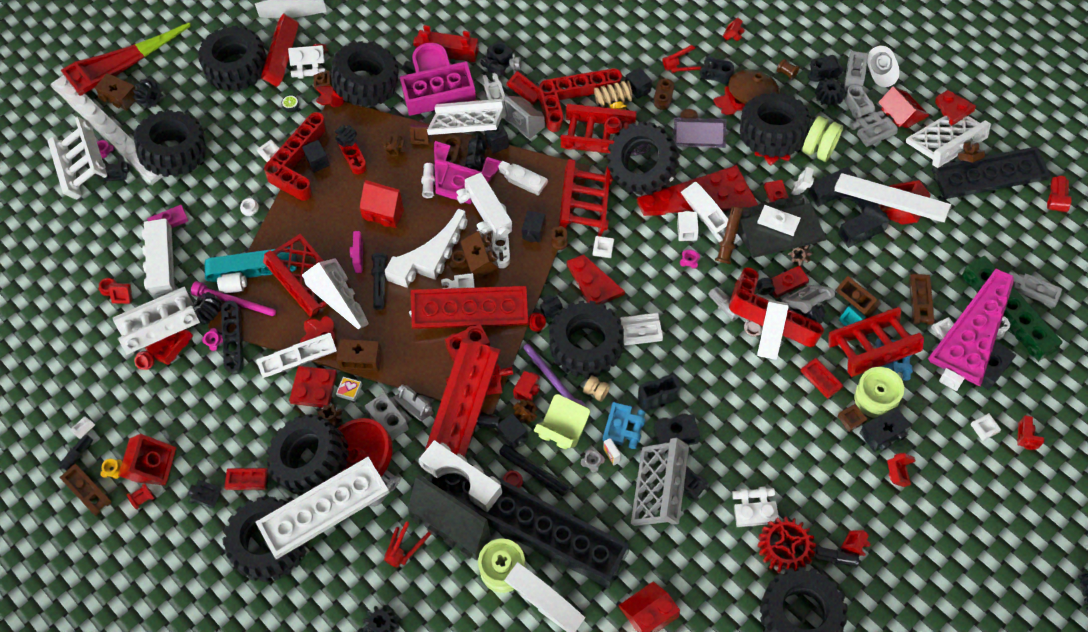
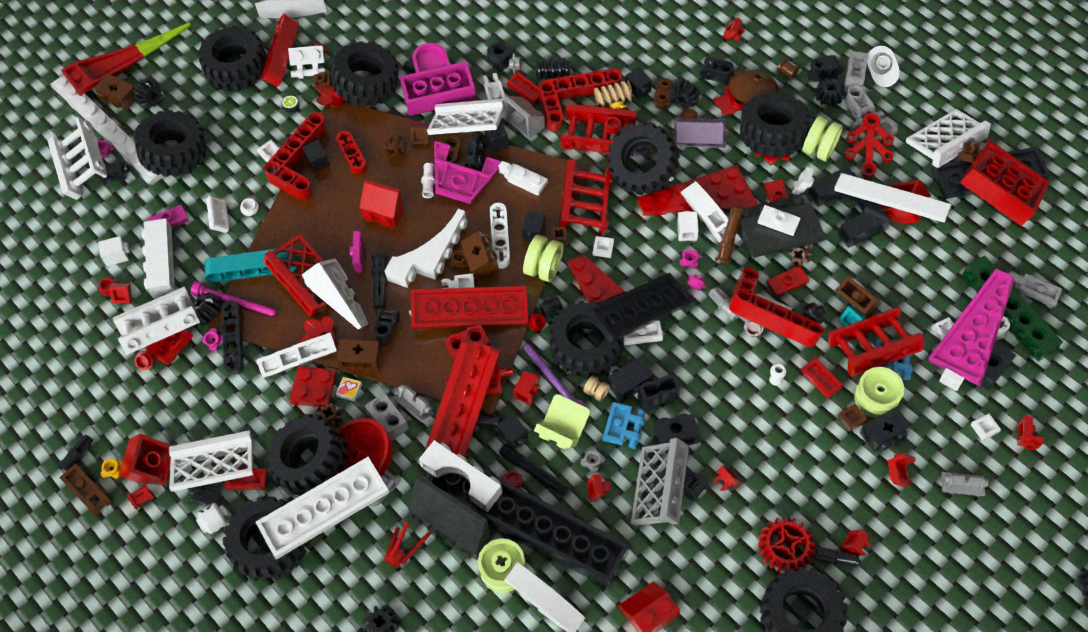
white tile [70,417,95,439] -> none
white brick [217,272,247,293] -> none
black gear [335,125,357,147] -> none
red brick [413,25,479,62] -> none
white brick [456,173,512,239] -> none
black axle [480,56,506,76] -> none
reddish brown gear [513,399,538,425] -> none
white tile [604,438,621,465] -> none
red plant [662,45,702,73] -> none
white plate [732,487,779,527] -> none
black bush [756,278,775,295] -> none
white tile [757,300,789,360] -> none
light grey plate [782,285,835,313] -> none
slope [878,86,929,128] -> none
reddish brown plate [909,274,934,325] -> none
red wing [935,90,976,126] -> none
red piece [1047,175,1071,212] -> none
none -> white brick [98,236,130,266]
none -> white fence [169,430,255,492]
none -> white head [196,503,229,534]
none -> white plate [206,196,229,233]
none -> black piece [374,307,400,346]
none -> yellowish green wheel [523,234,564,282]
none -> black piece [536,57,570,80]
none -> black plate [587,272,693,343]
none -> red tile [587,474,612,502]
none -> black brick [607,357,654,403]
none -> black gear [670,79,700,109]
none -> dark pink plate [687,274,706,291]
none -> red tile [713,466,741,491]
none -> white pin [769,364,786,385]
none -> red plant [845,113,894,178]
none -> light grey hinge [942,472,988,496]
none -> red slope [960,140,1050,226]

